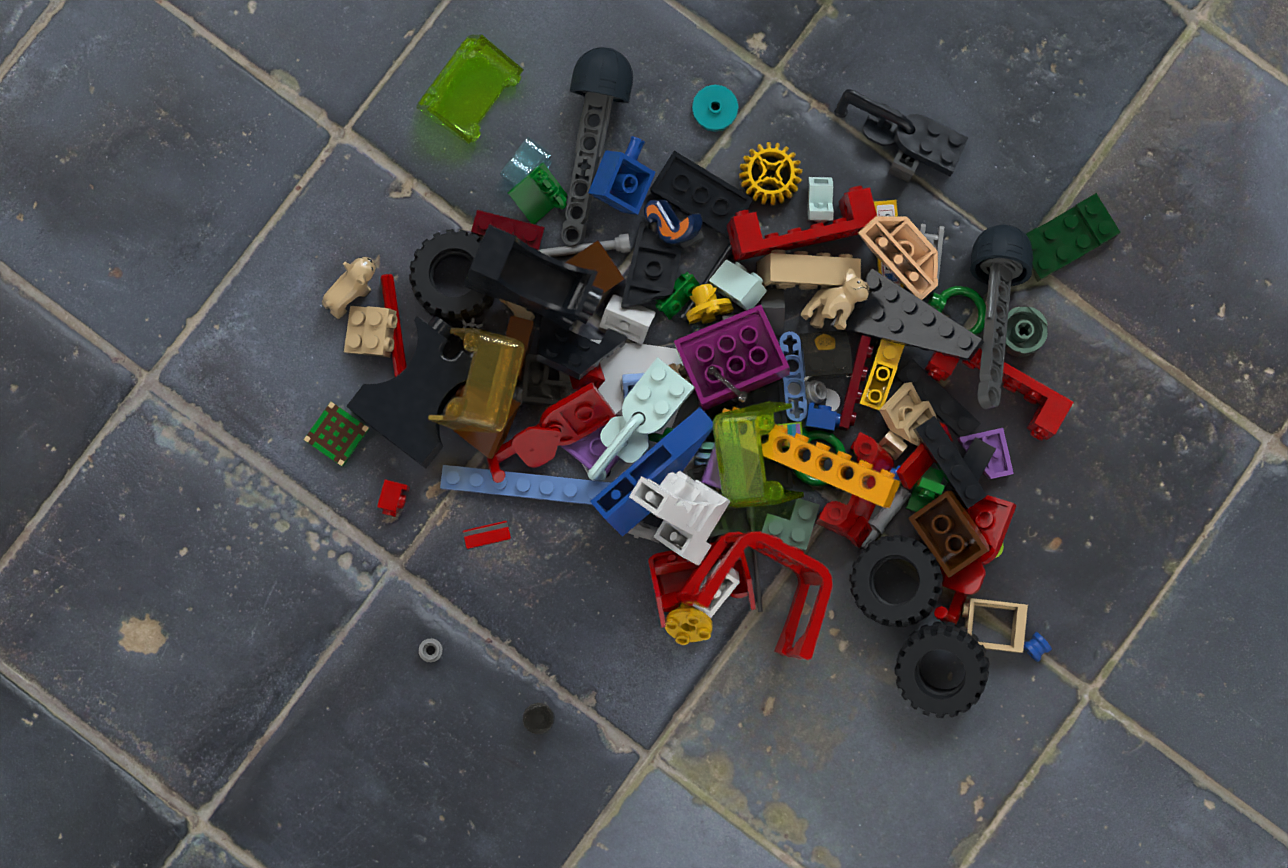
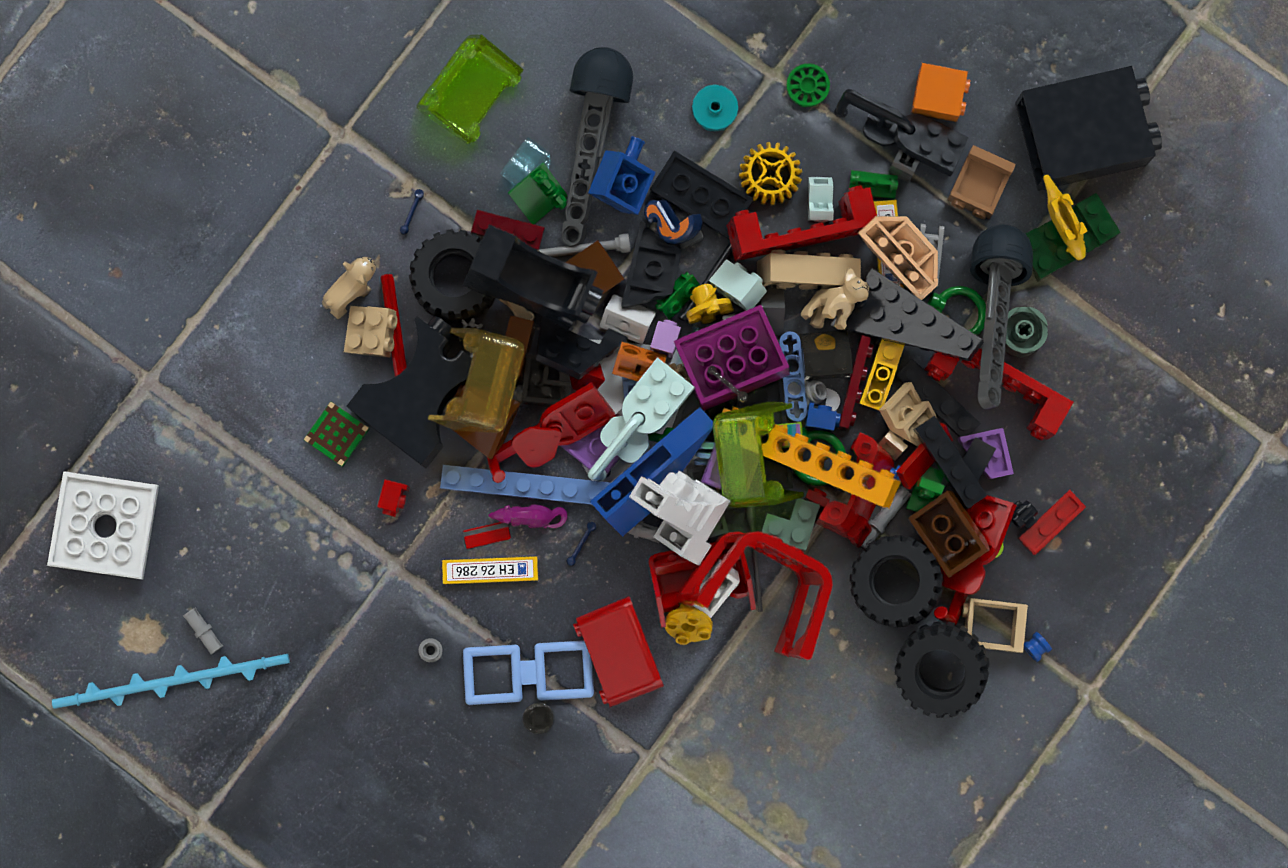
none -> white piece [47,471,159,580]
none -> medium azure plant [52,654,290,709]
none -> light grey pin [183,607,223,655]
none -> dark blue hinge [400,189,424,234]
none -> tile [442,556,538,584]
none -> light blue bar [463,640,594,705]
none -> magenta animal [488,504,568,529]
none -> dark blue hinge [566,522,596,566]
none -> red windscreen [573,596,664,707]
none -> orange brick [612,342,667,382]
none -> lavender brick [650,320,681,359]
none -> green wheel [786,64,830,107]
none -> red plate [803,488,830,509]
none -> green hinge [849,170,898,199]
none -> orange brick [911,63,970,122]
none -> medium nougat panel [947,145,1016,219]
none -> black gear [1011,500,1038,529]
none -> black brick [1015,66,1162,191]
none -> red tile [1018,490,1086,556]
none -> yellow animal [1043,175,1087,260]

